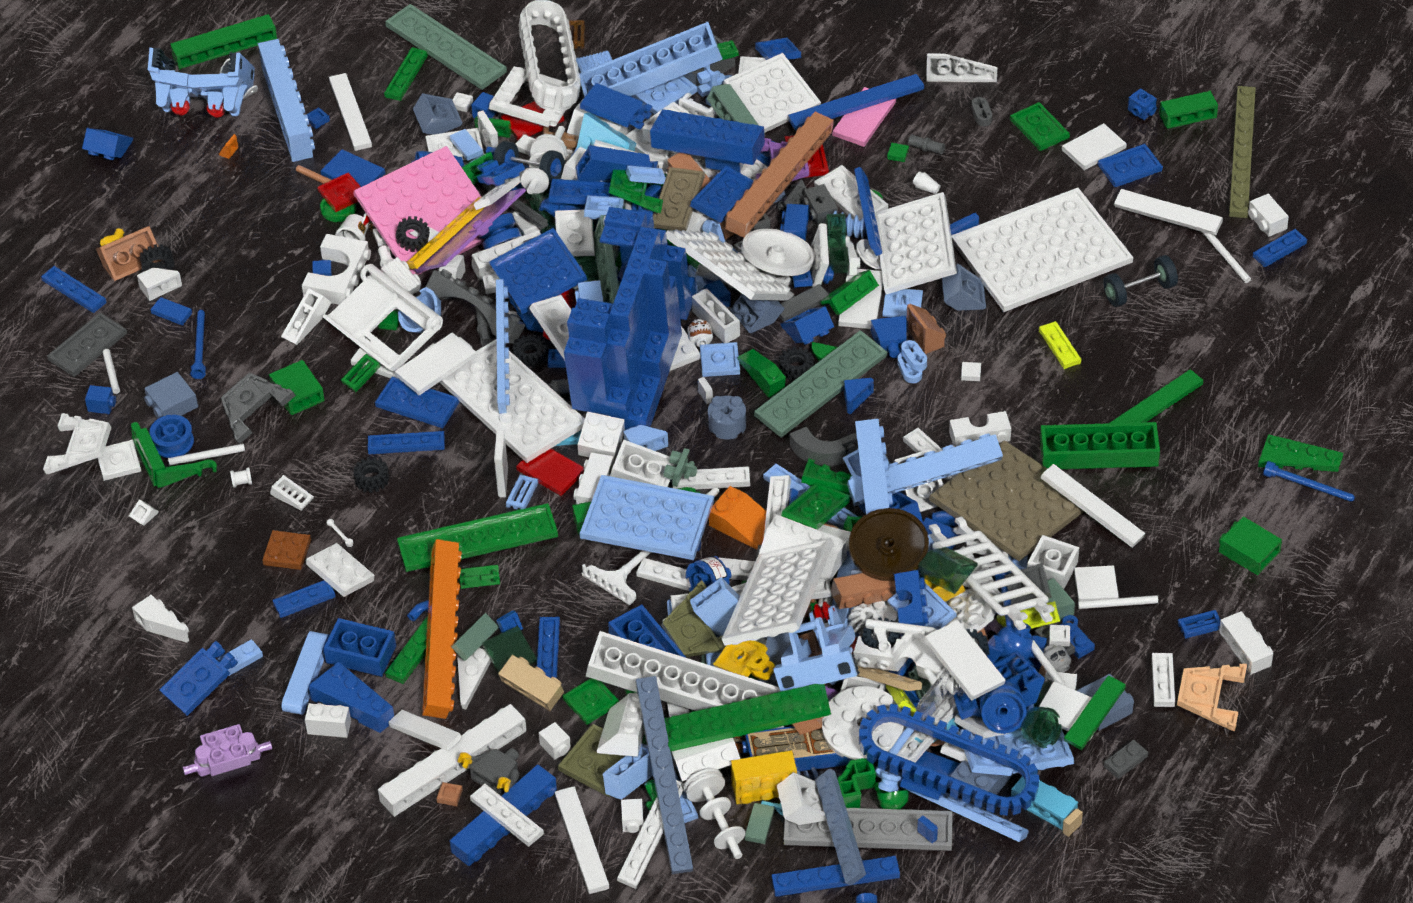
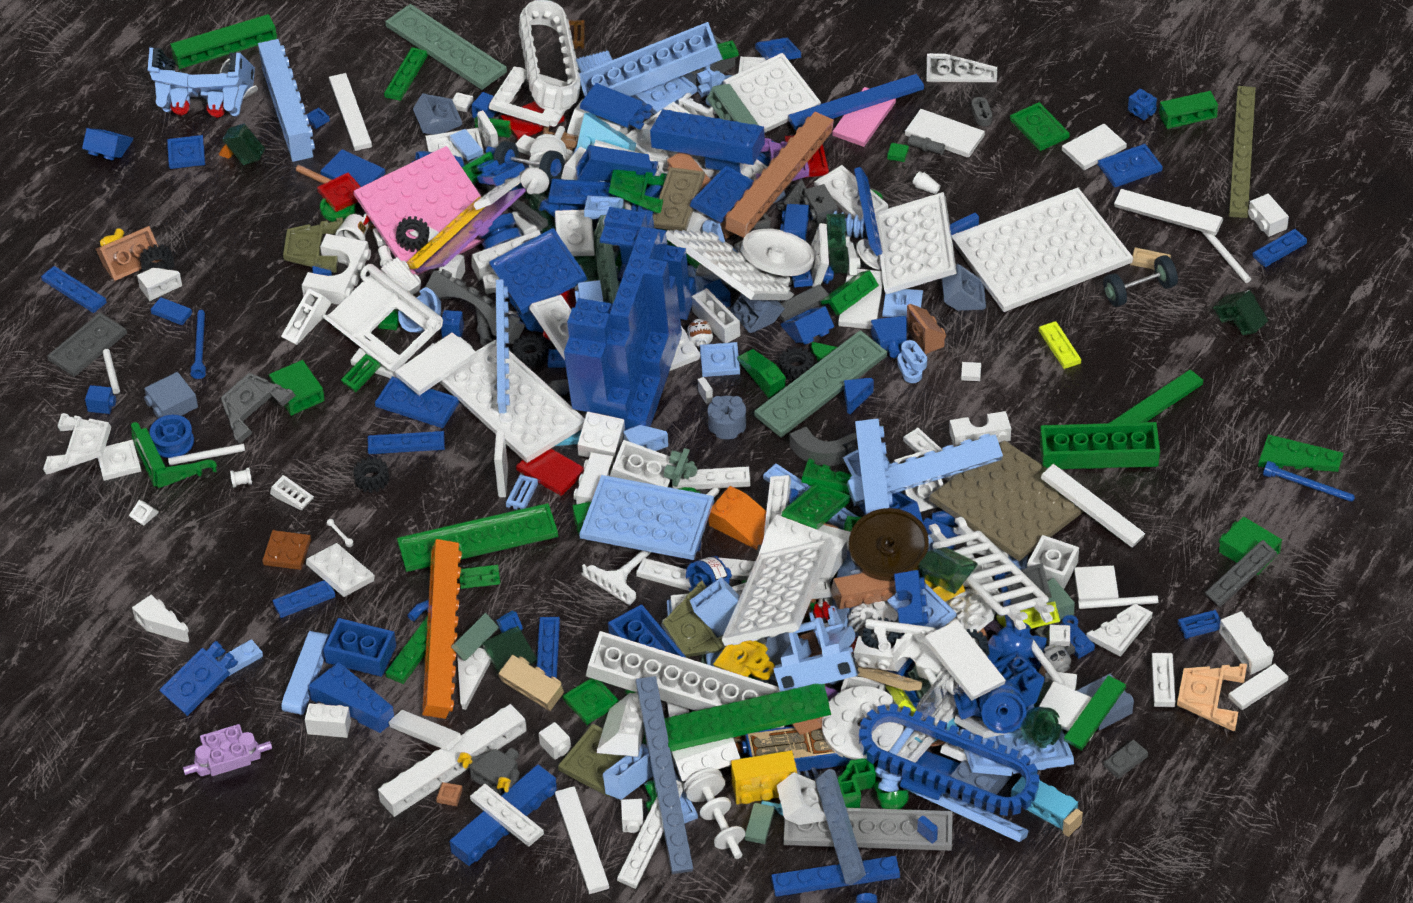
light blue tile [626,165,666,184] -> none
none -> blue plate [167,135,205,169]
none -> clear green brick [222,123,265,165]
none -> olive wing [283,217,344,273]
none -> blue brick [441,310,464,339]
none -> white tile [905,109,985,158]
none -> white wing [1086,604,1153,657]
none -> tan tile [1130,248,1171,270]
none -> dark grey tile [1205,540,1277,608]
none -> clear green brick [1213,290,1268,335]
none -> white tile [1228,664,1288,710]

